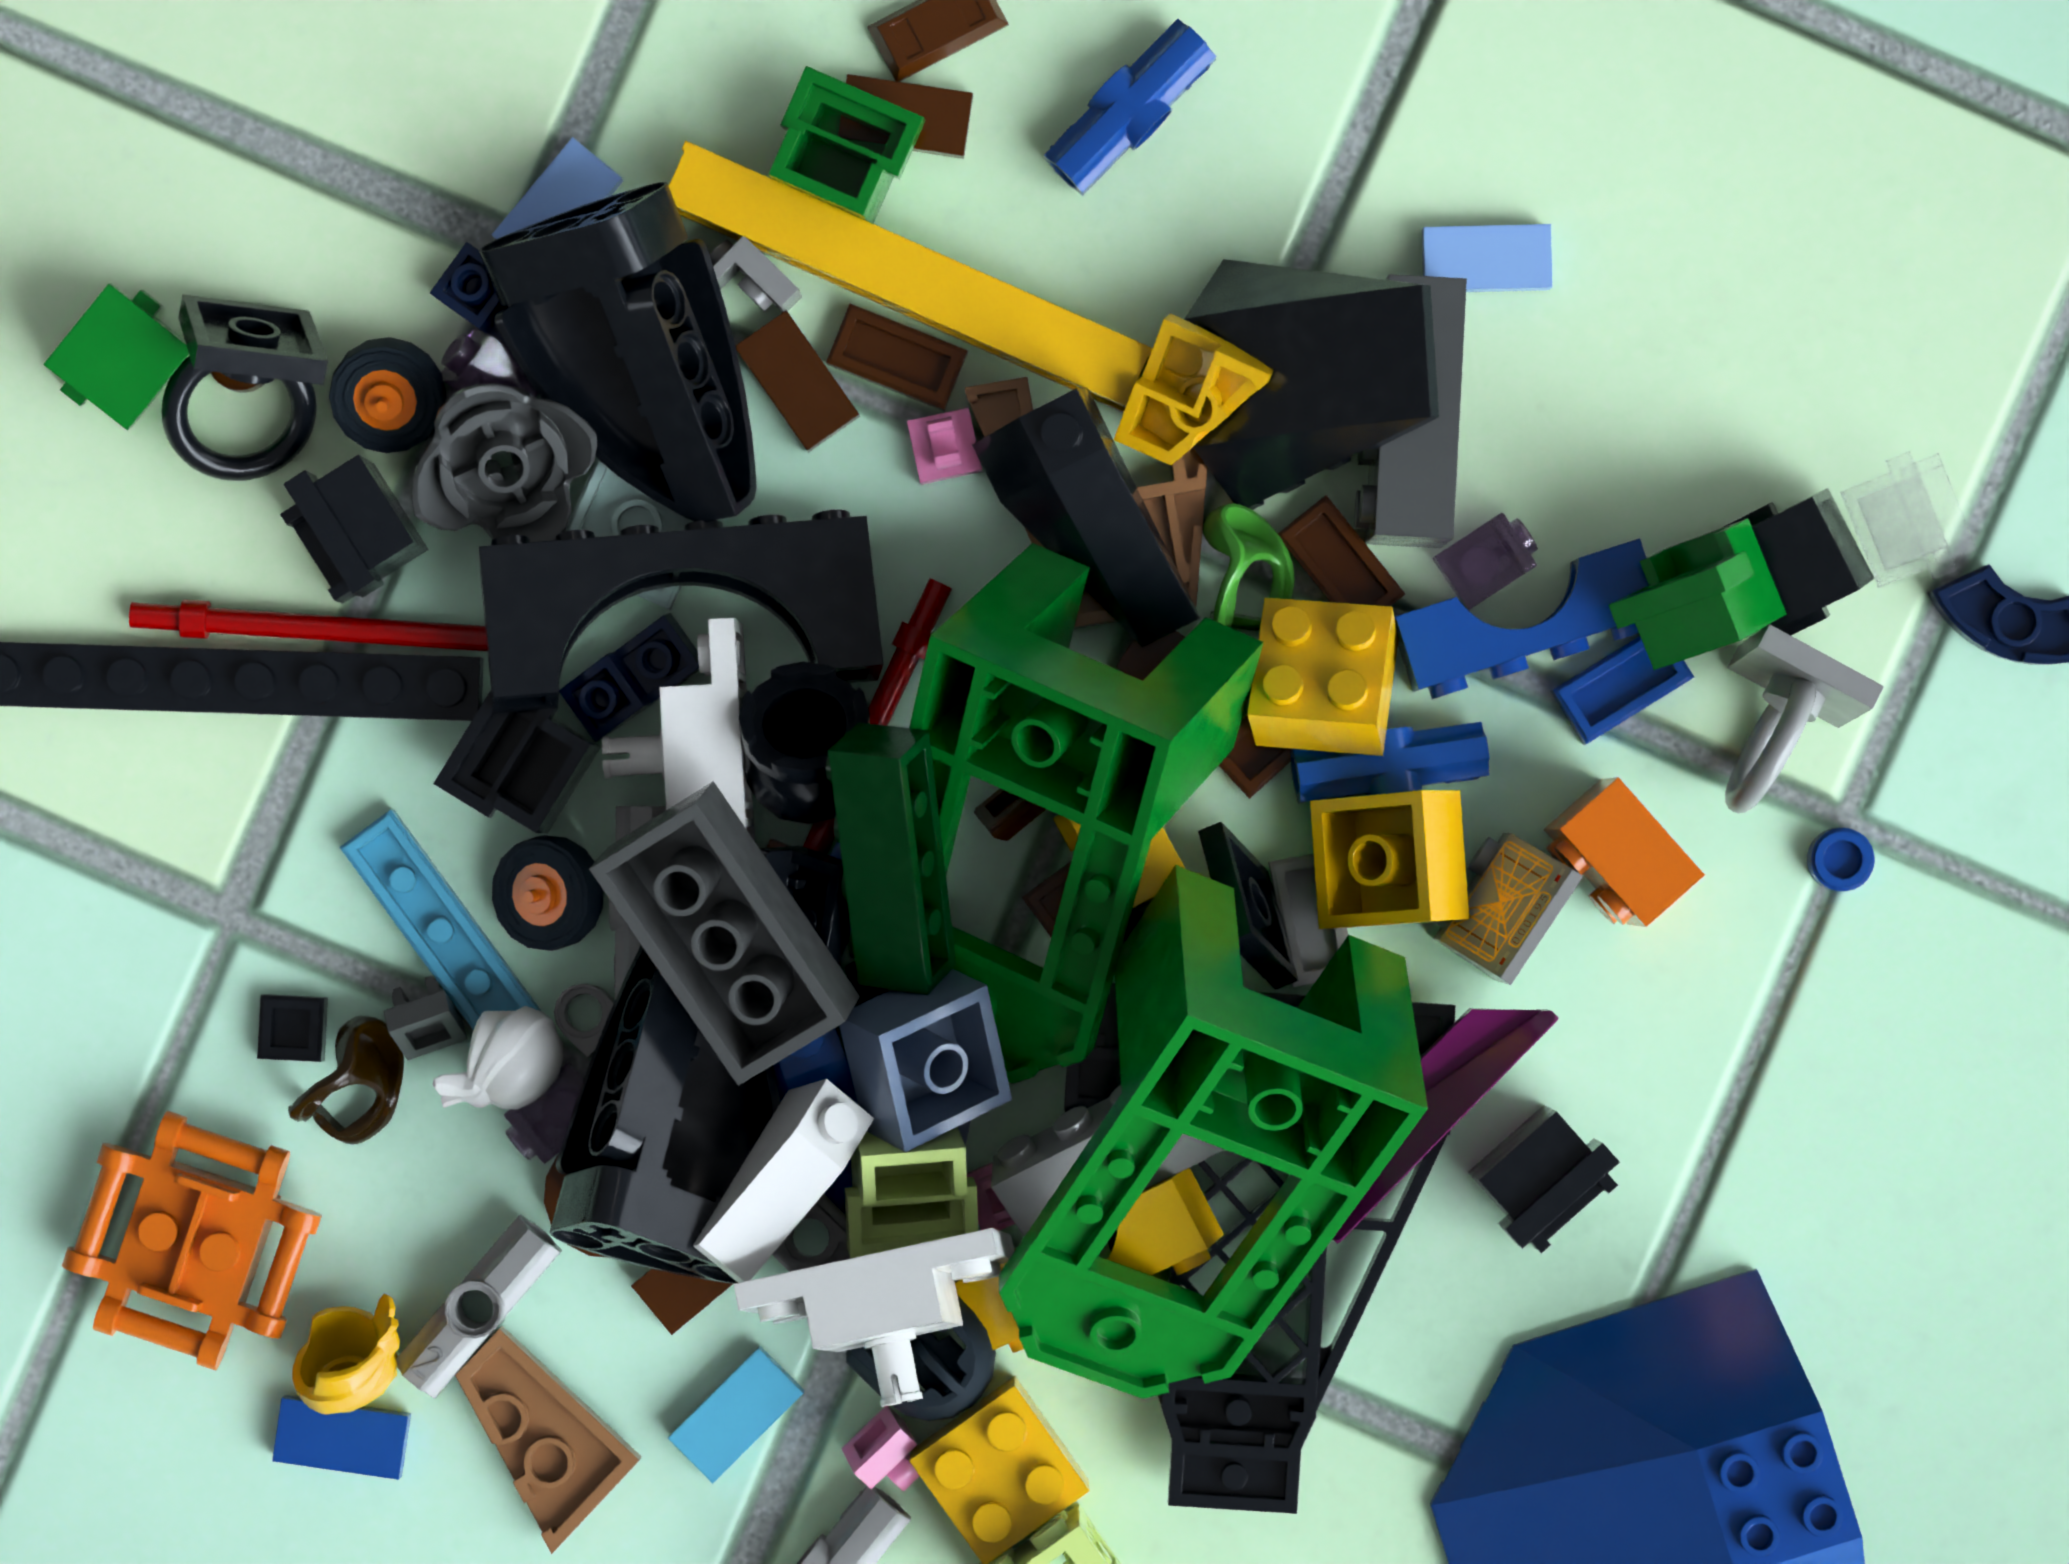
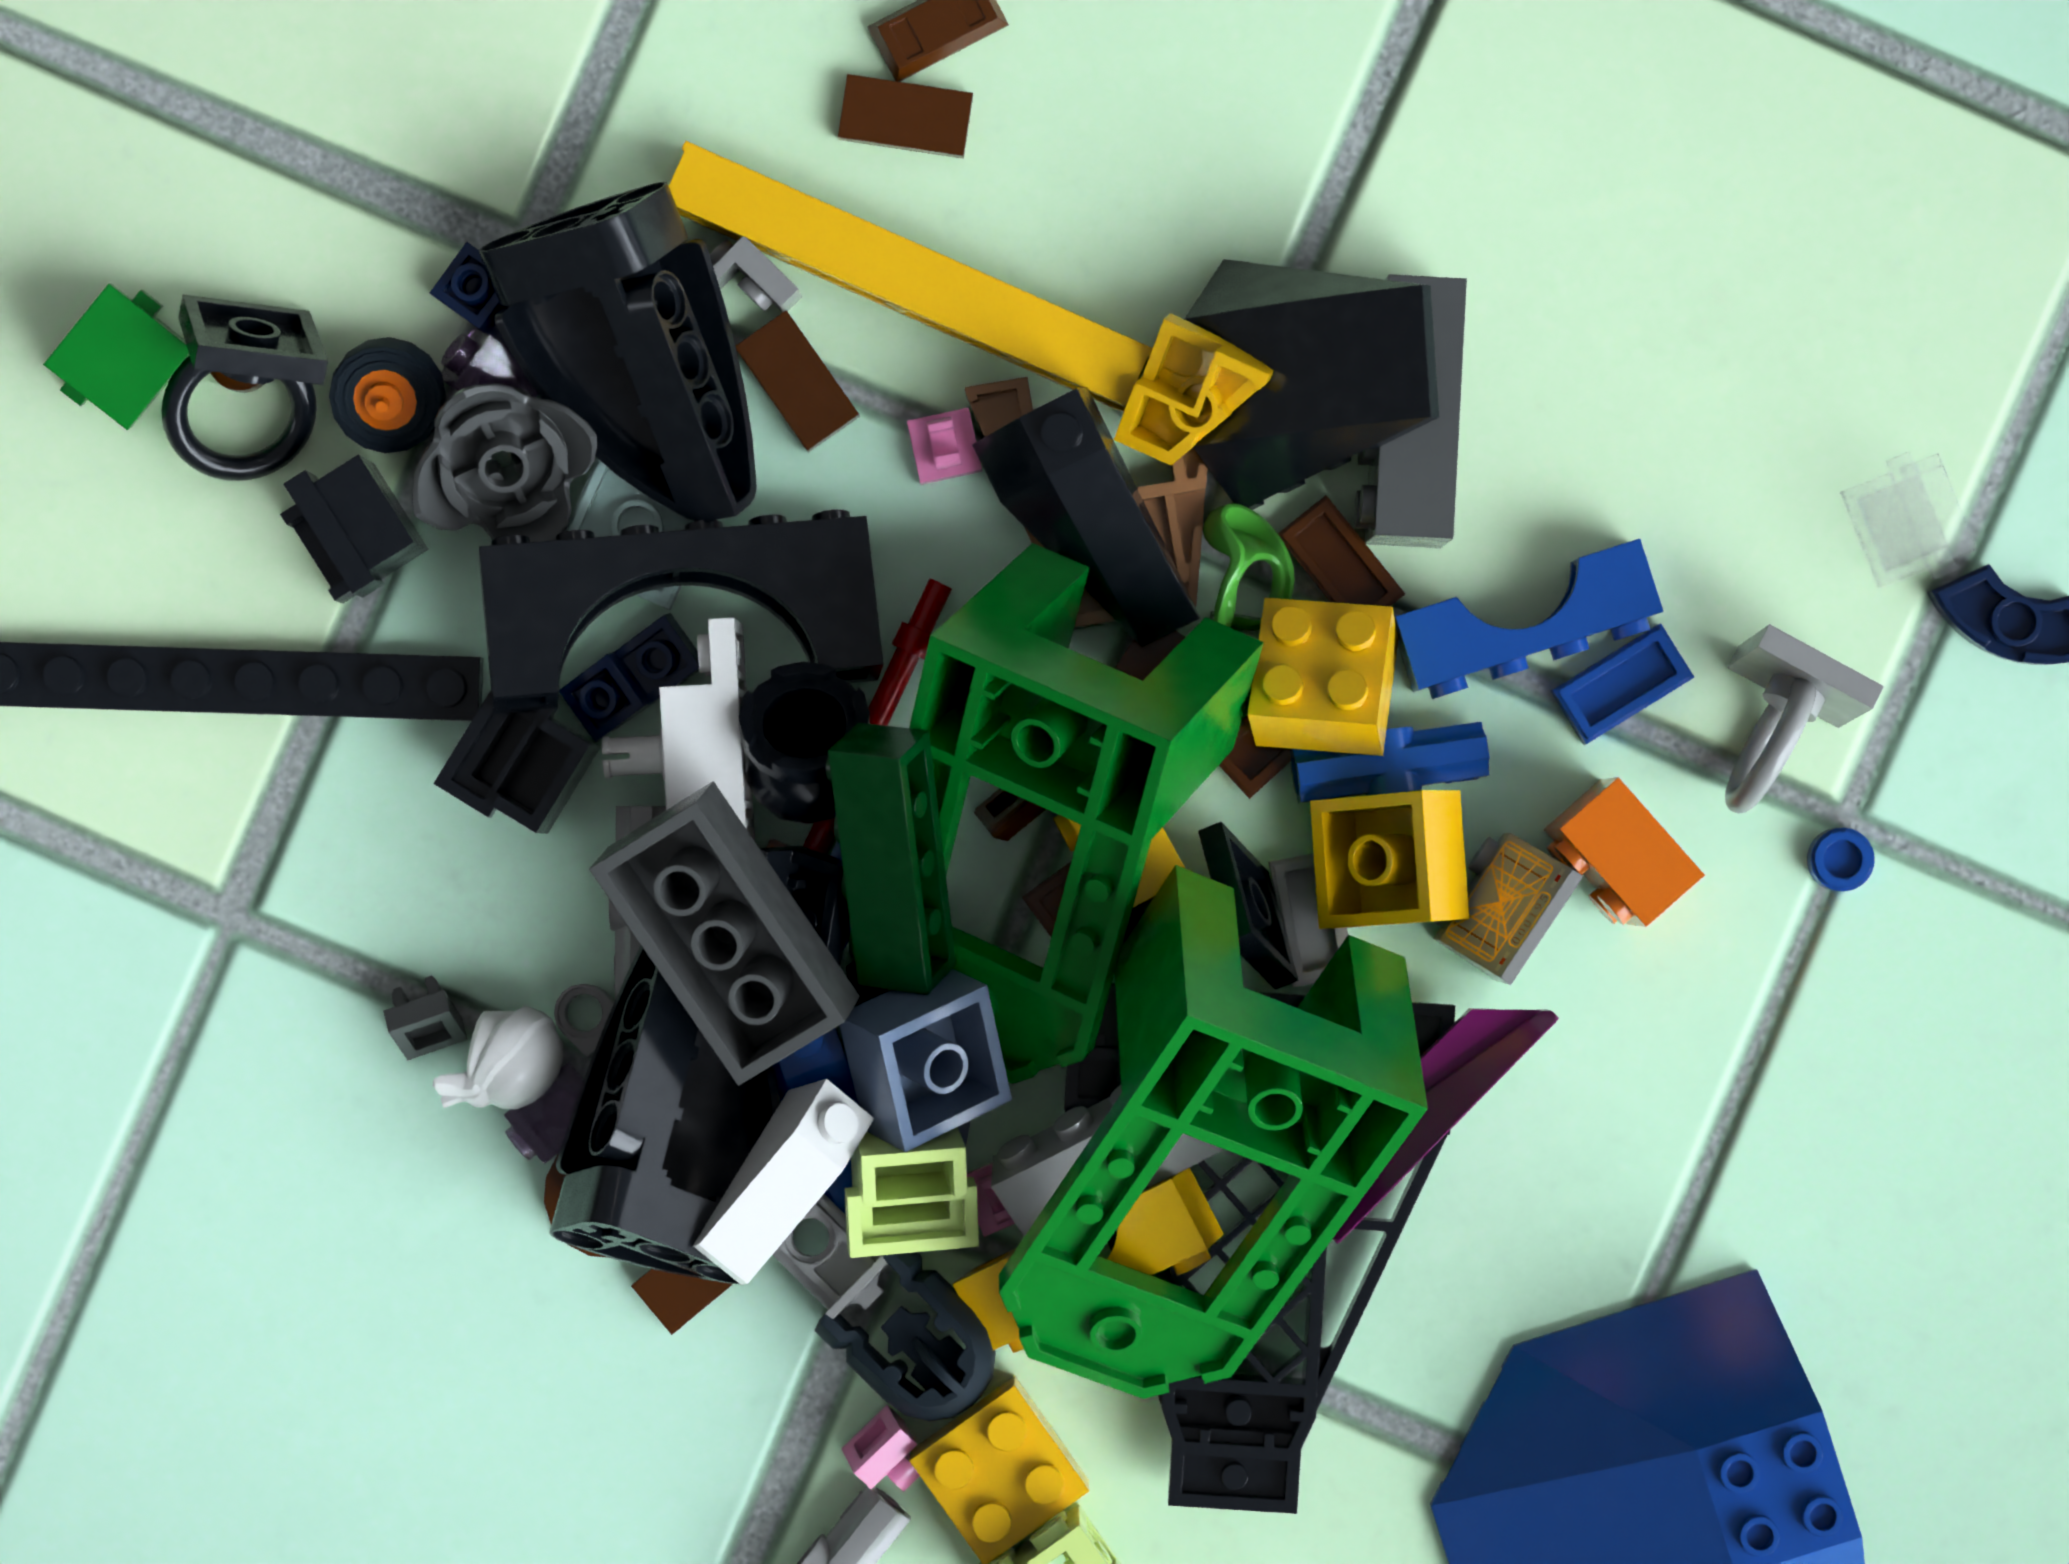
orange brick [62,1111,322,1371] -> none
red bar [129,599,487,651] -> none
black tile [257,994,328,1062] -> none
blue tile [272,1395,411,1480] -> none
dark brown piece [288,1016,404,1145] -> none
yellow hat [292,1293,400,1415] -> none
medium azure tile [340,809,541,1030] -> none
light grey piece [396,1215,562,1398] -> none
medium nougat wing [455,1326,642,1554] -> none
light blue tile [491,137,623,239] -> none
black wheel [492,835,604,951] -> none
medium azure tile [668,1346,805,1484] -> none
white brick [734,1228,1014,1407] -> none
green plate [769,66,925,224] -> none
reddish brown tile [826,303,968,412] -> none
blue piece [1044,19,1217,196] -> none
light blue tile [1422,224,1552,292] -> none
clear purple bracket [1432,512,1538,610] -> none
black plate [1468,1105,1620,1253] -> none
green plate [1608,518,1787,670] -> none
black plate [1723,488,1874,635] -> none

